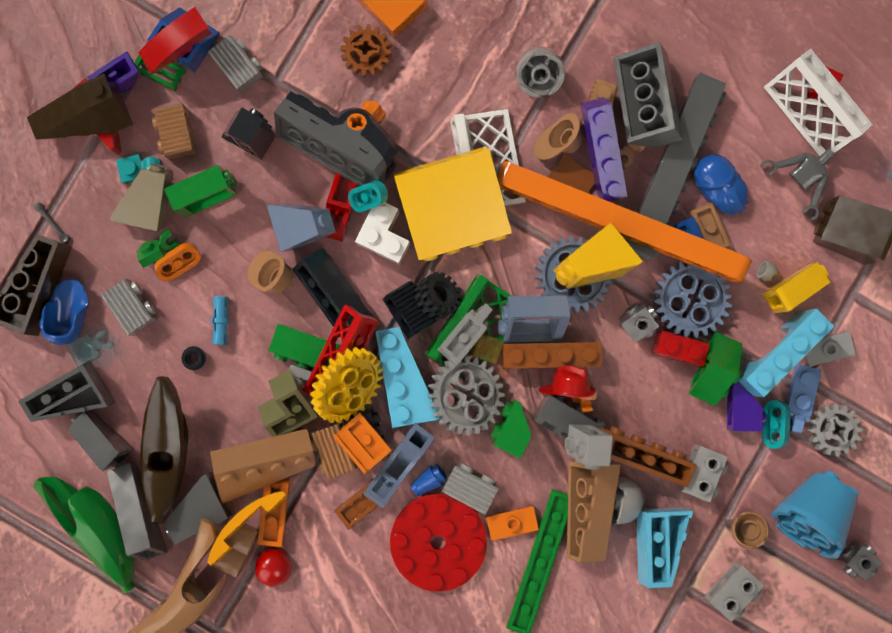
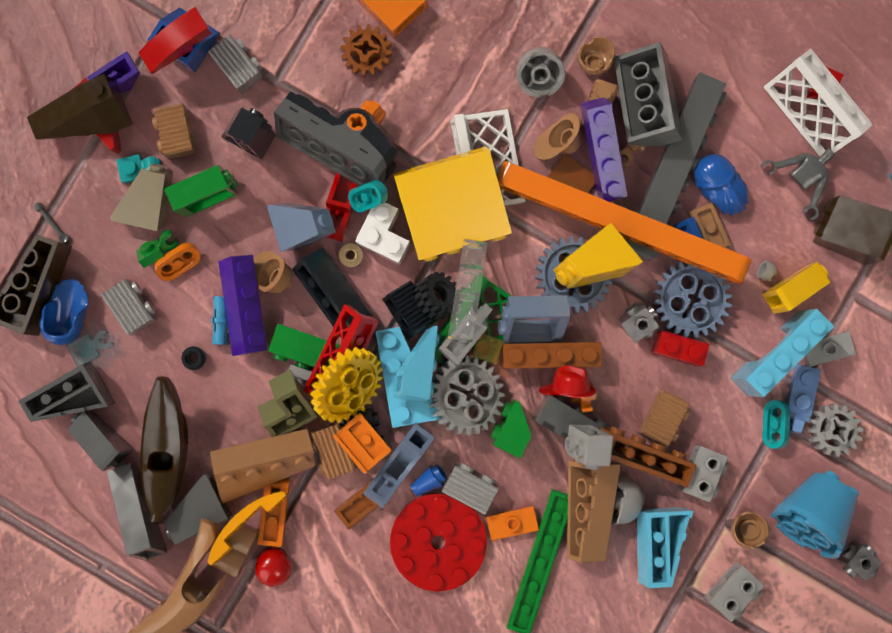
green piece [33,476,135,593] -> none
green tile [135,55,186,92] -> none
green brick [689,332,744,406] -> none
dark purple slope [727,382,766,432] -> none
none -> dark purple brick [218,255,267,356]
none -> tan plate [339,243,363,268]
none -> medium azure slope [393,326,439,402]
none -> clear slope [448,239,488,342]
none -> medium nougat hair [578,36,616,75]
none -> medium nougat brick [639,389,690,447]

